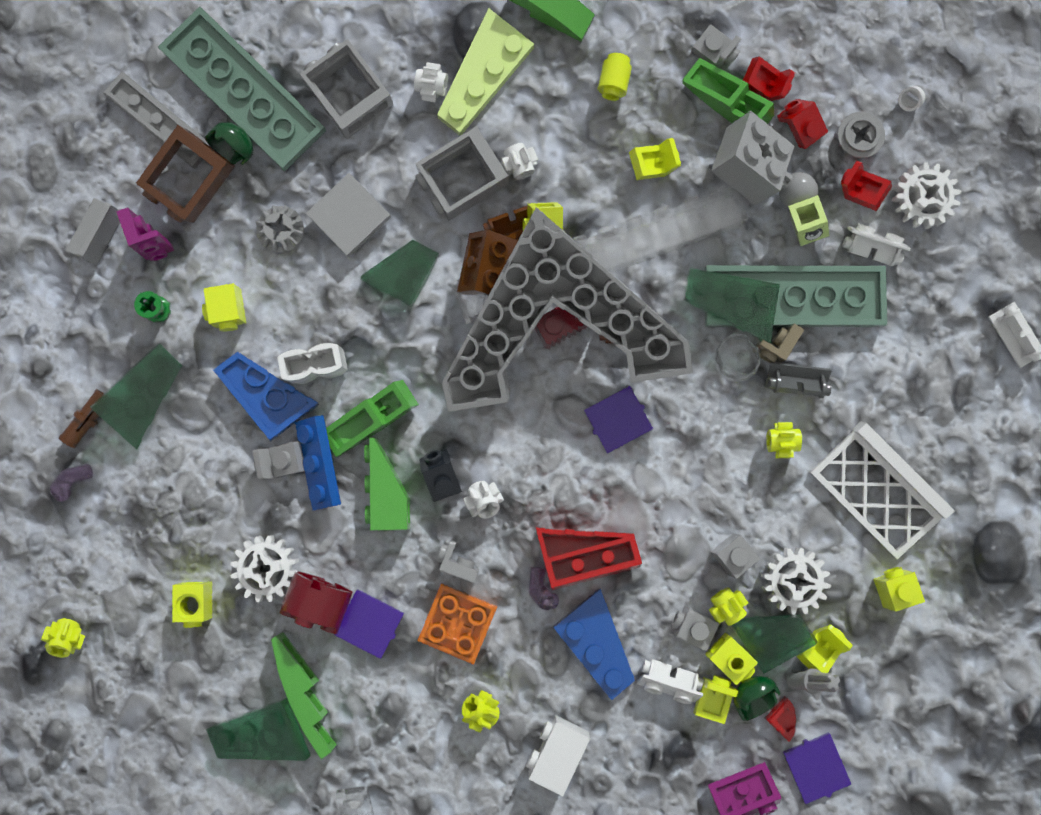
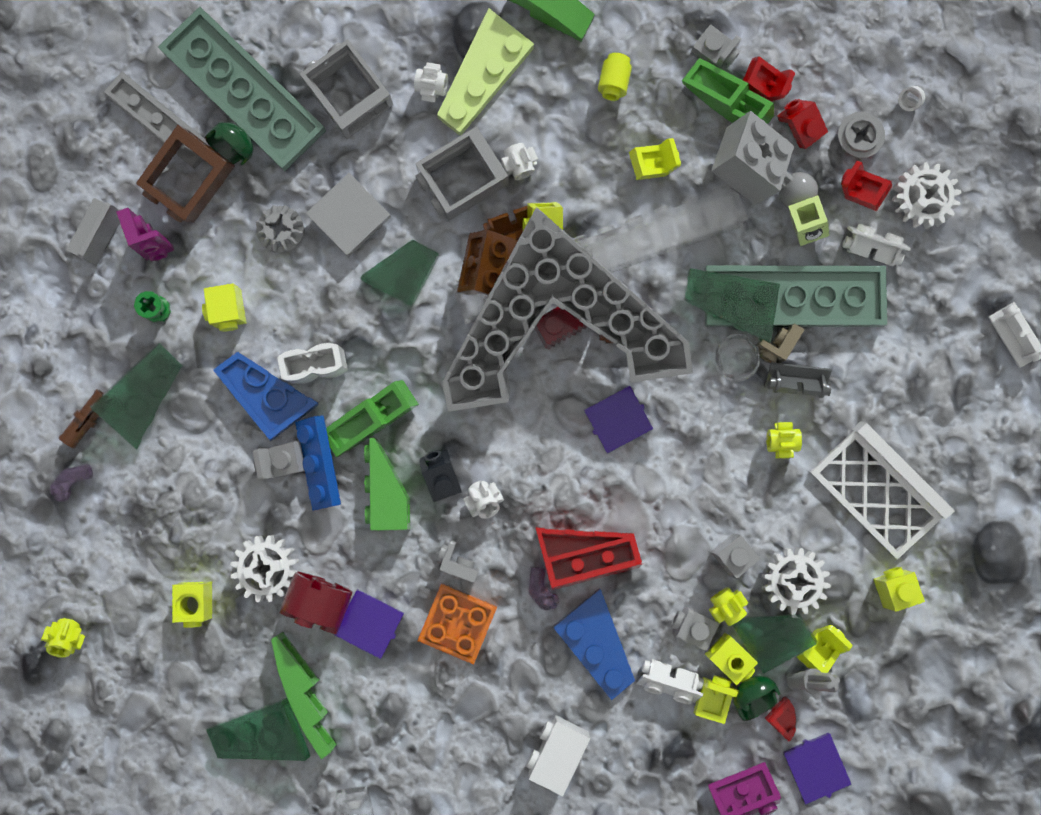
neon yellow gear [462,690,500,733] -> none

